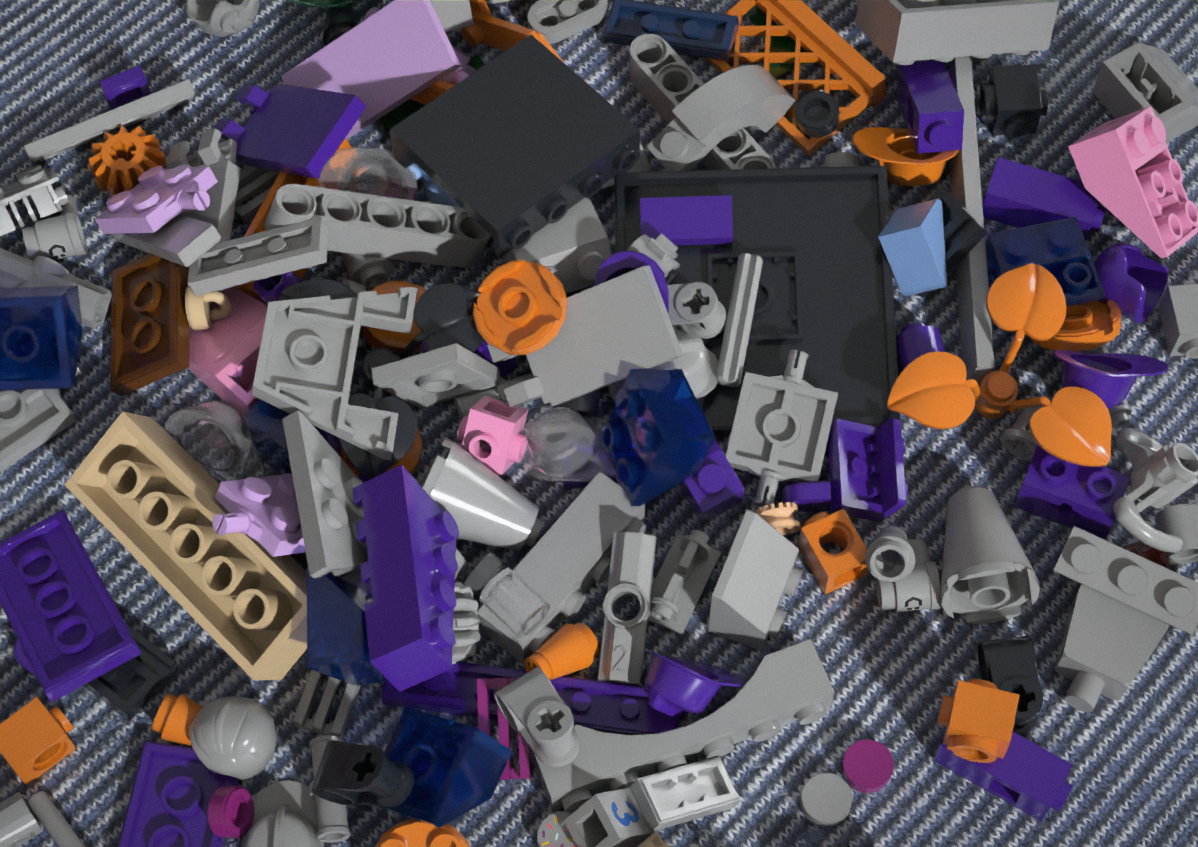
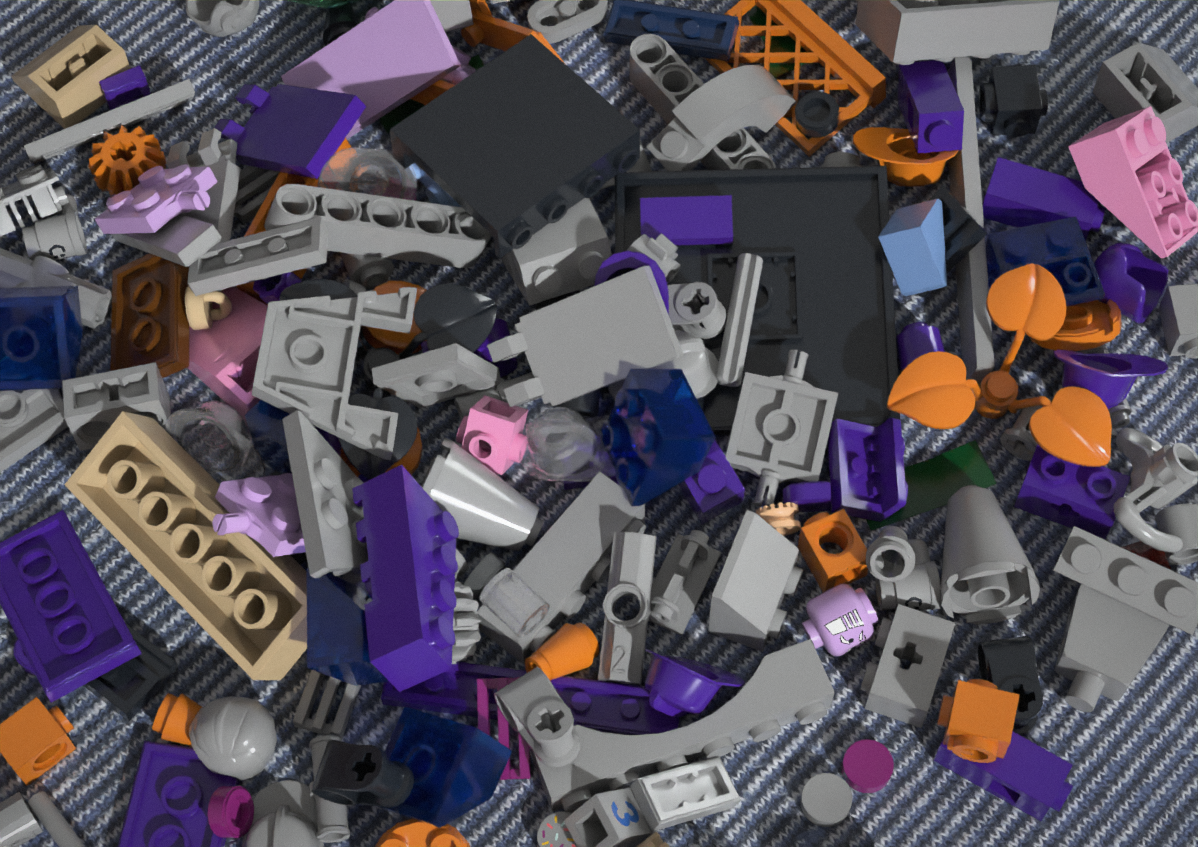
orange tile [473,260,567,355] -> none
none -> tan slope [11,25,131,129]
none -> light grey brick [62,362,173,451]
none -> lavender head [801,584,879,656]
none -> light grey brick [860,604,955,728]
none -> dark green sticker [866,440,997,531]

